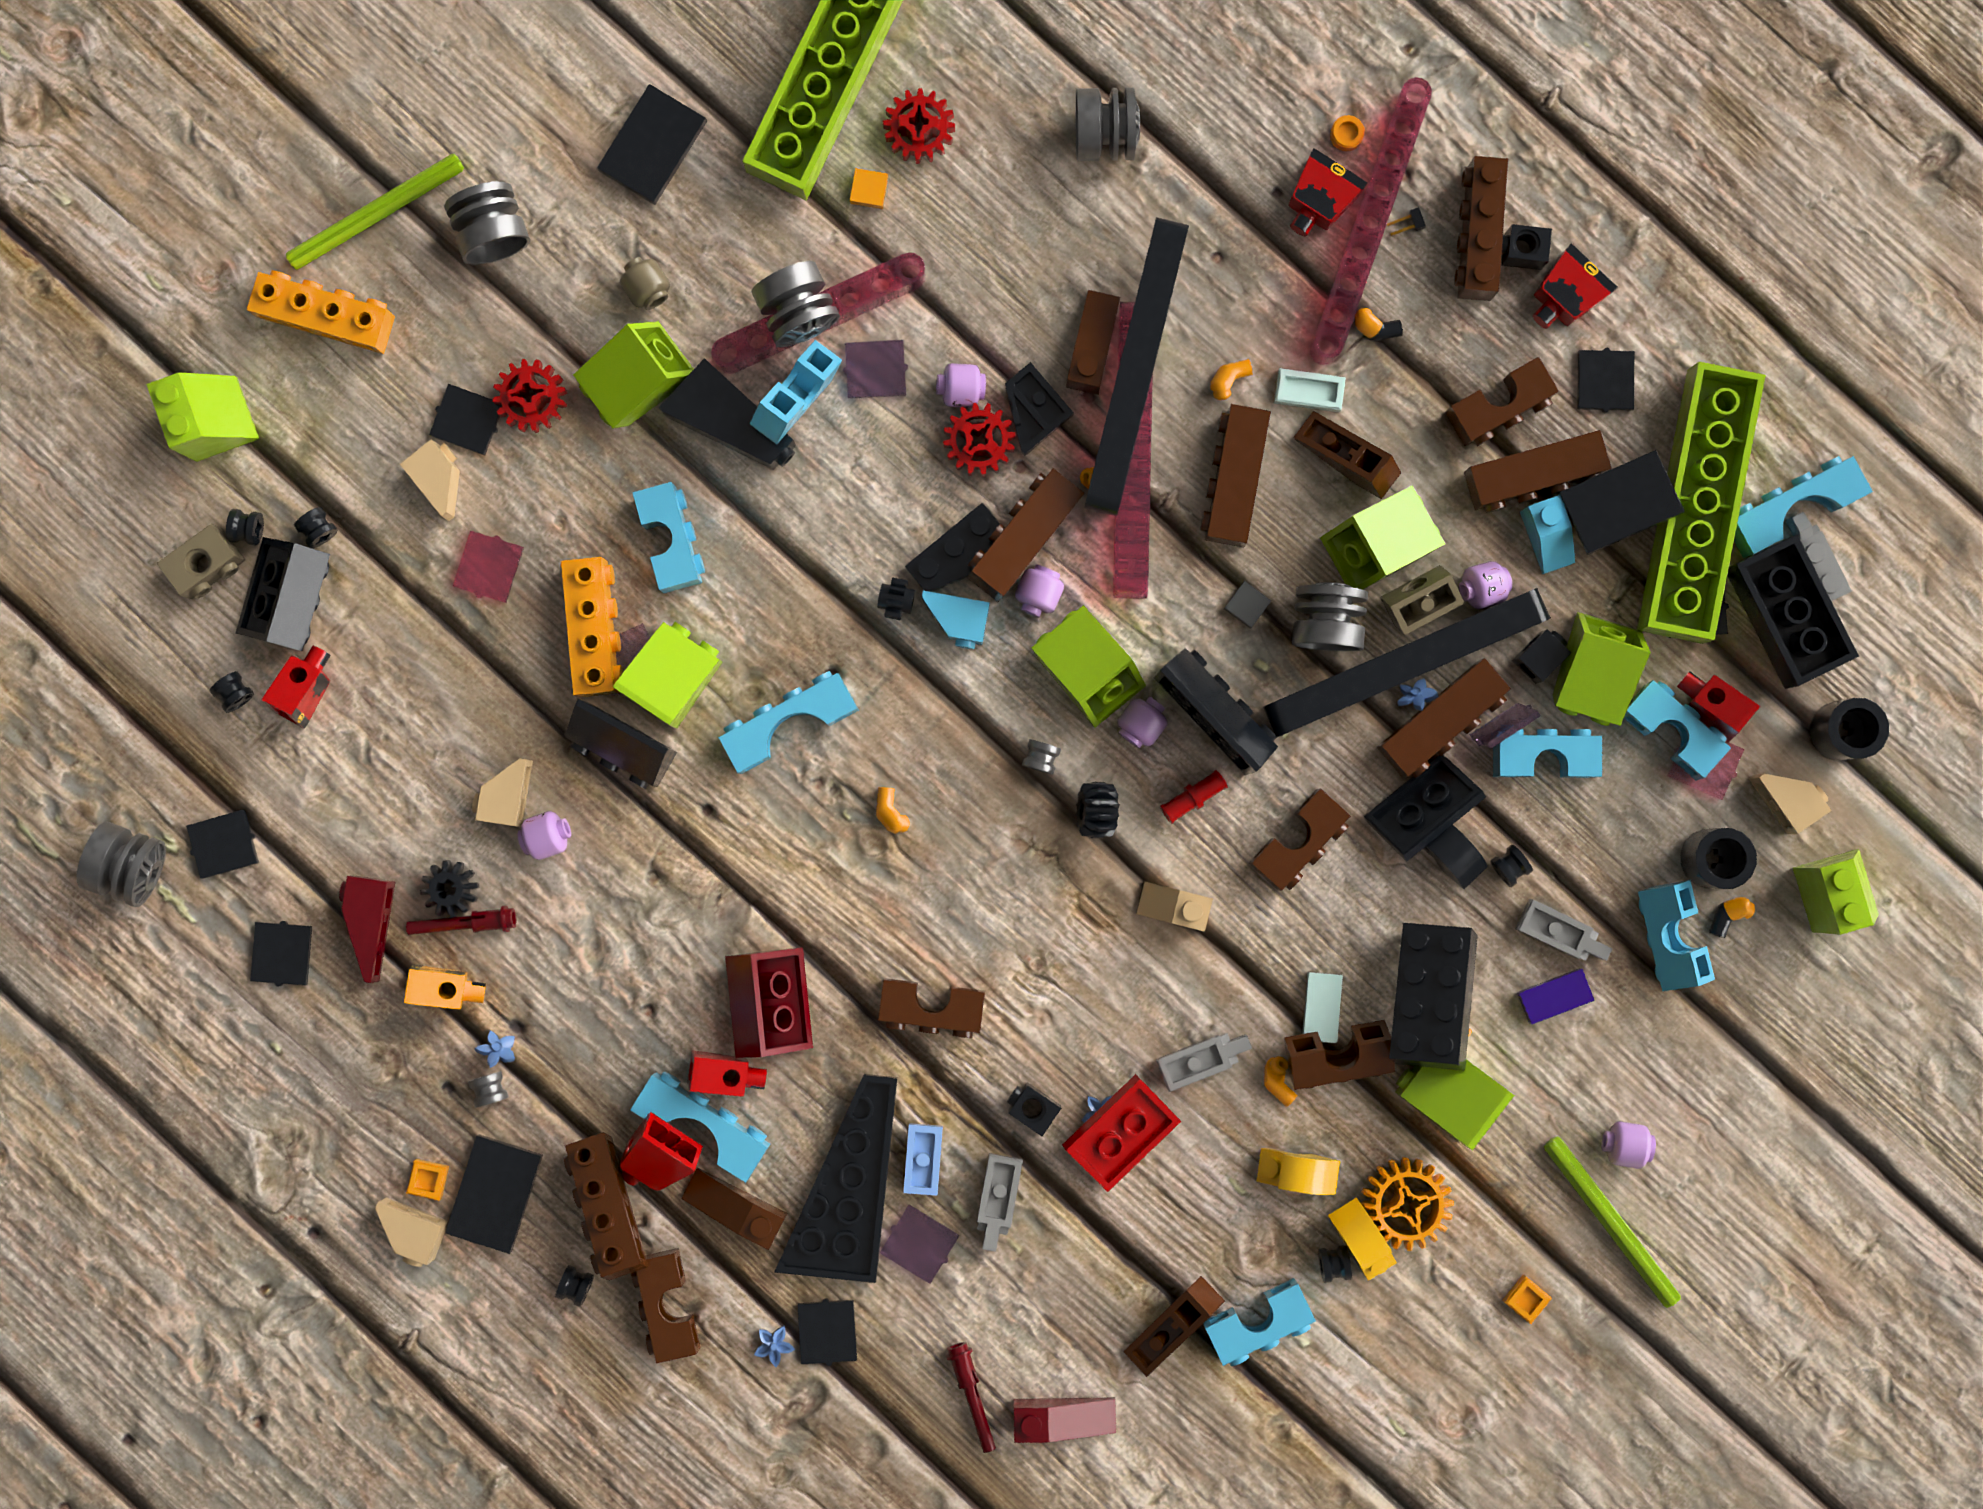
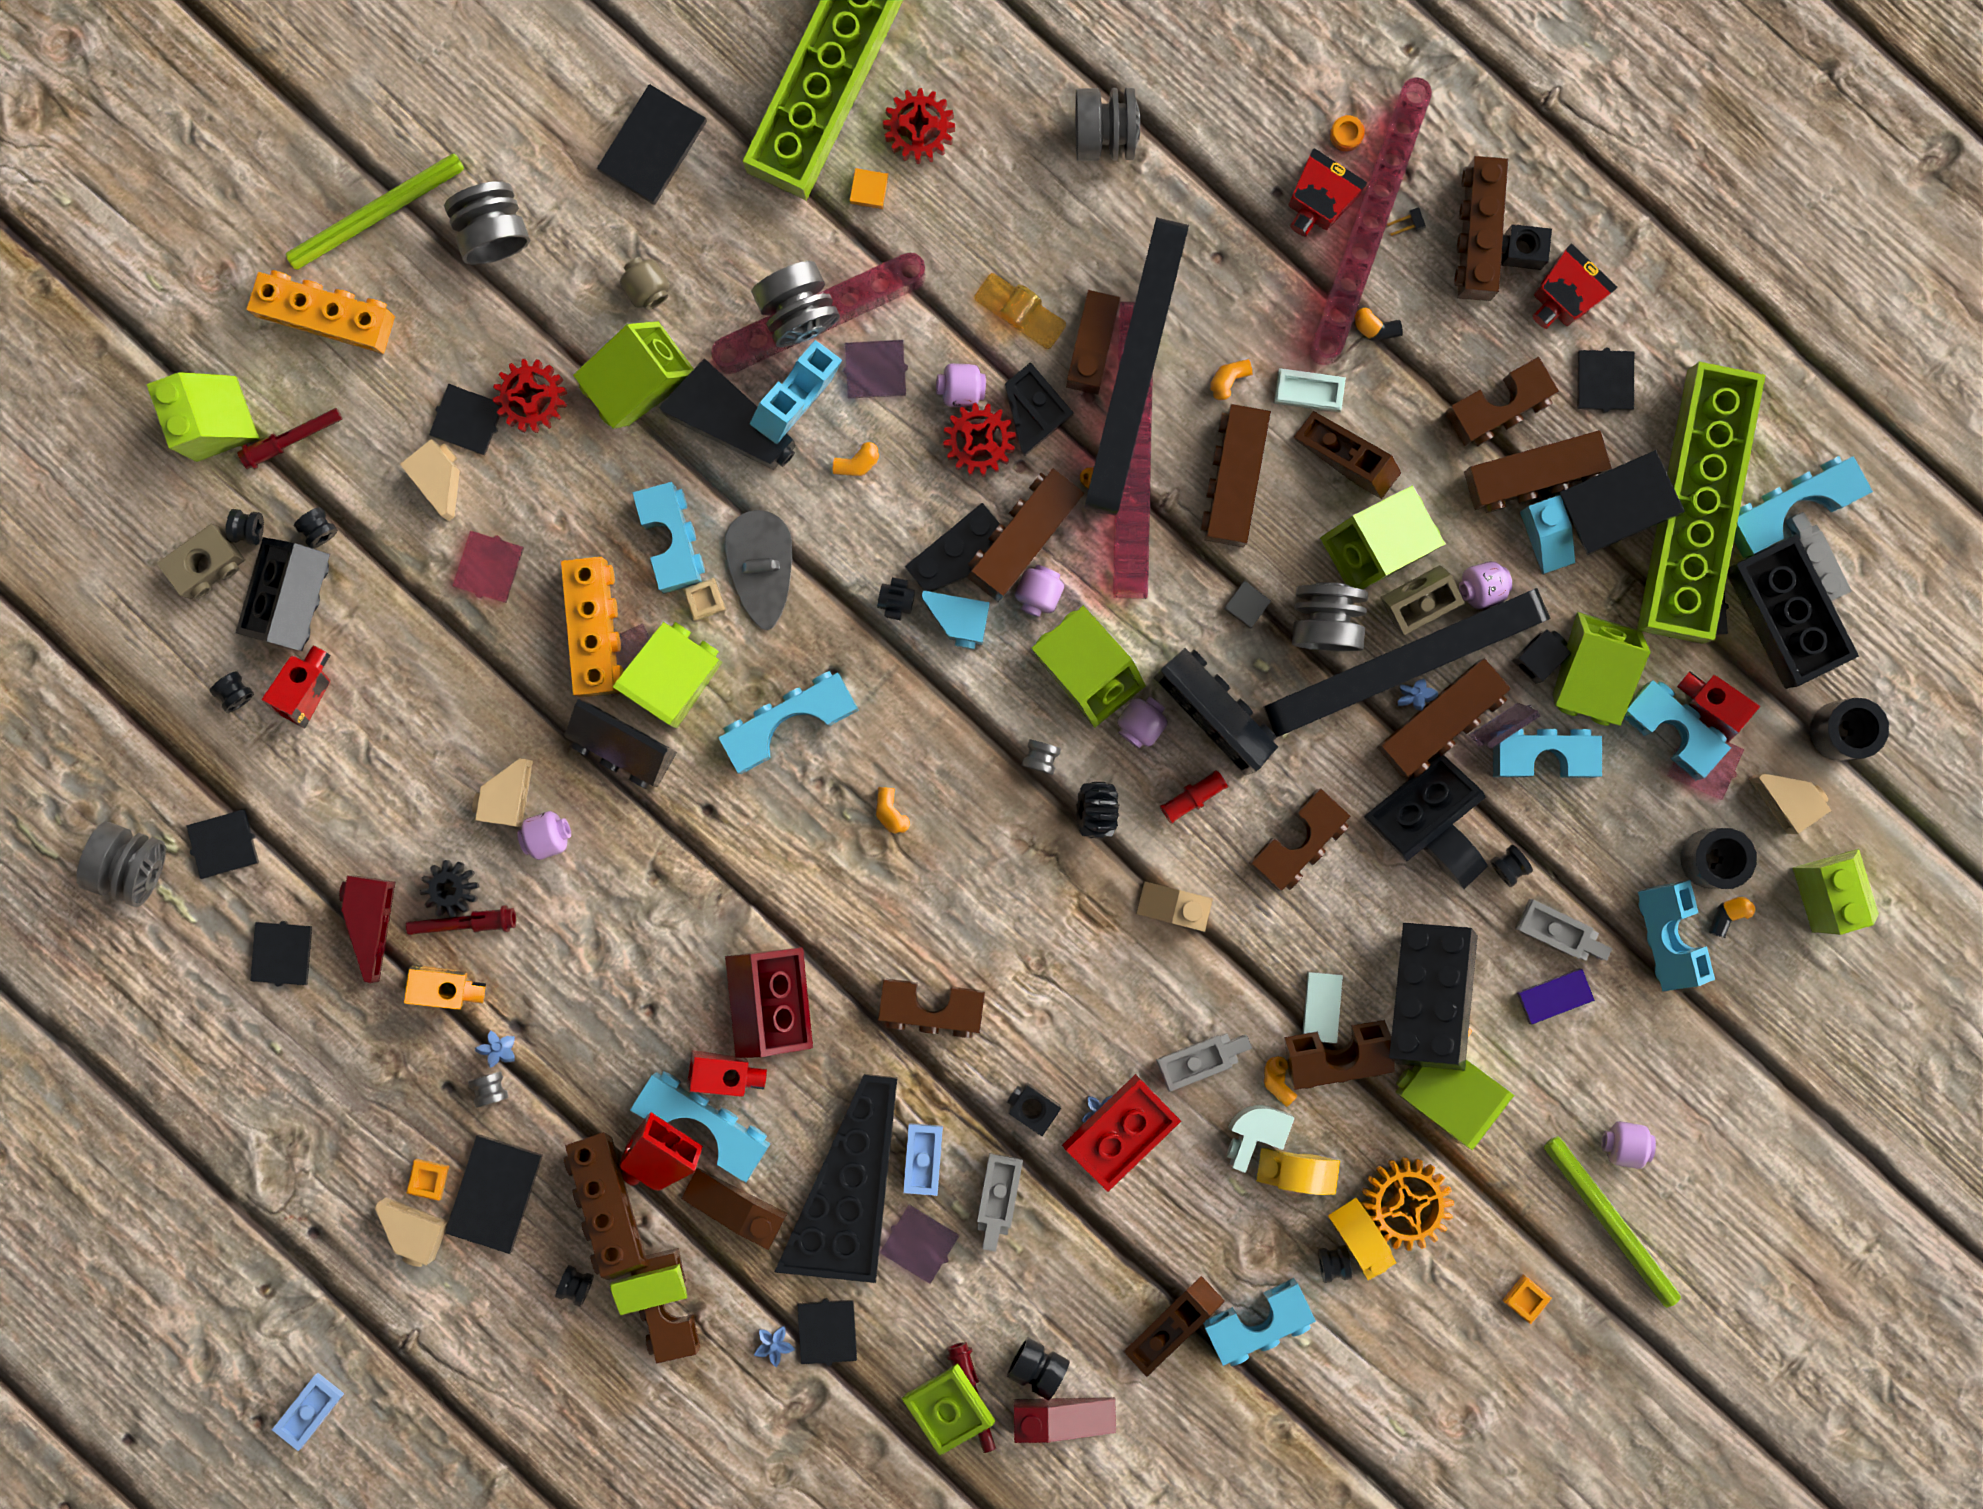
none -> dark red pin [237,408,343,469]
none -> light blue plate [272,1373,344,1451]
none -> lime slope [609,1264,688,1315]
none -> tan tile [683,578,726,621]
none -> flat silver shield [725,510,792,630]
none -> light orange arm [833,442,879,476]
none -> lime tile [902,1363,995,1456]
none -> clear yellow piece [975,273,1066,349]
none -> black wheel [1007,1337,1070,1401]
none -> light aqua brick [1227,1105,1294,1173]

